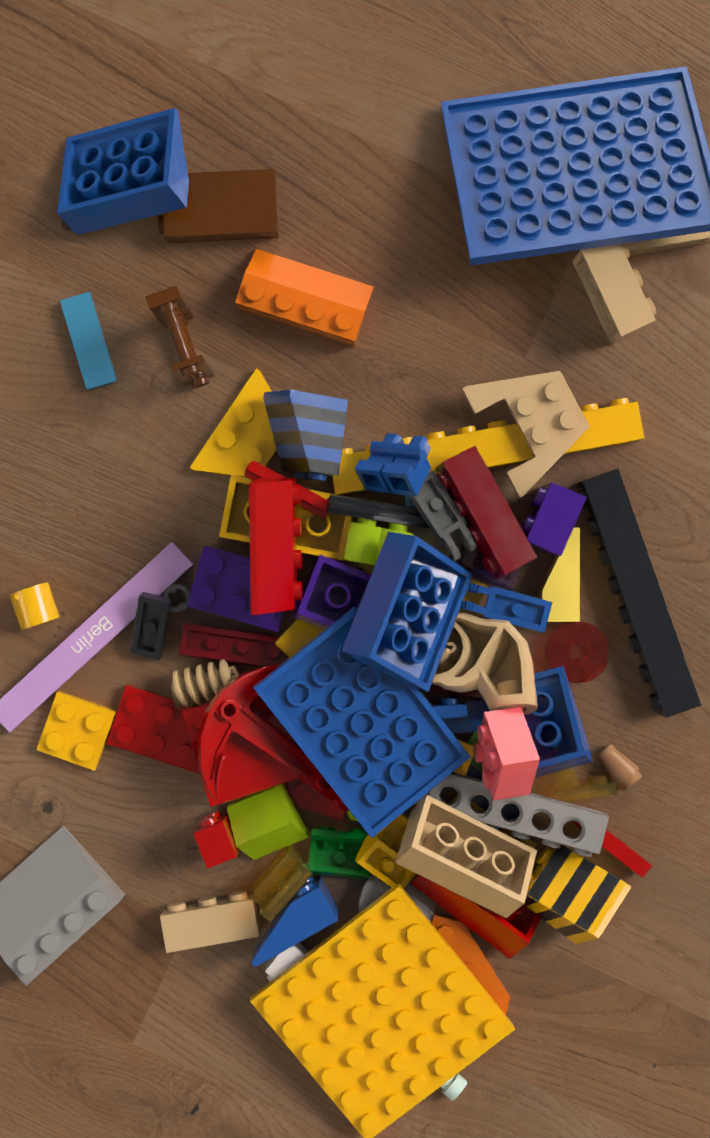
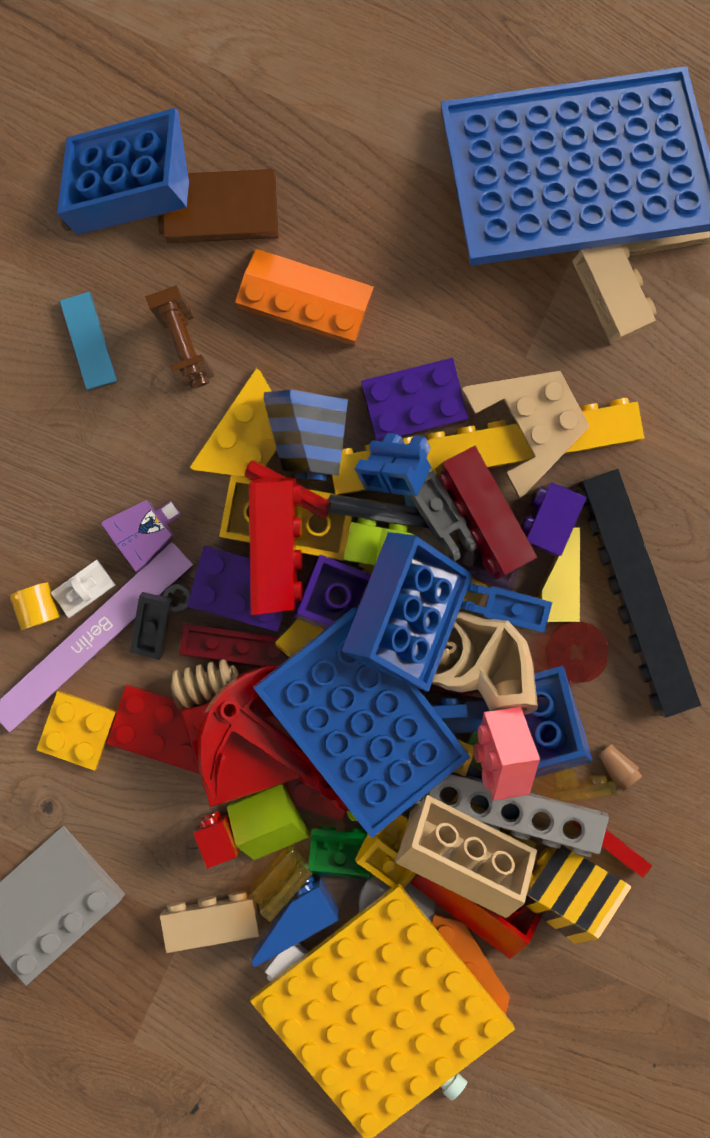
none -> white hips [51,560,116,618]
none -> medium lavender torso [101,500,181,571]
none -> dark purple brick [361,358,468,442]

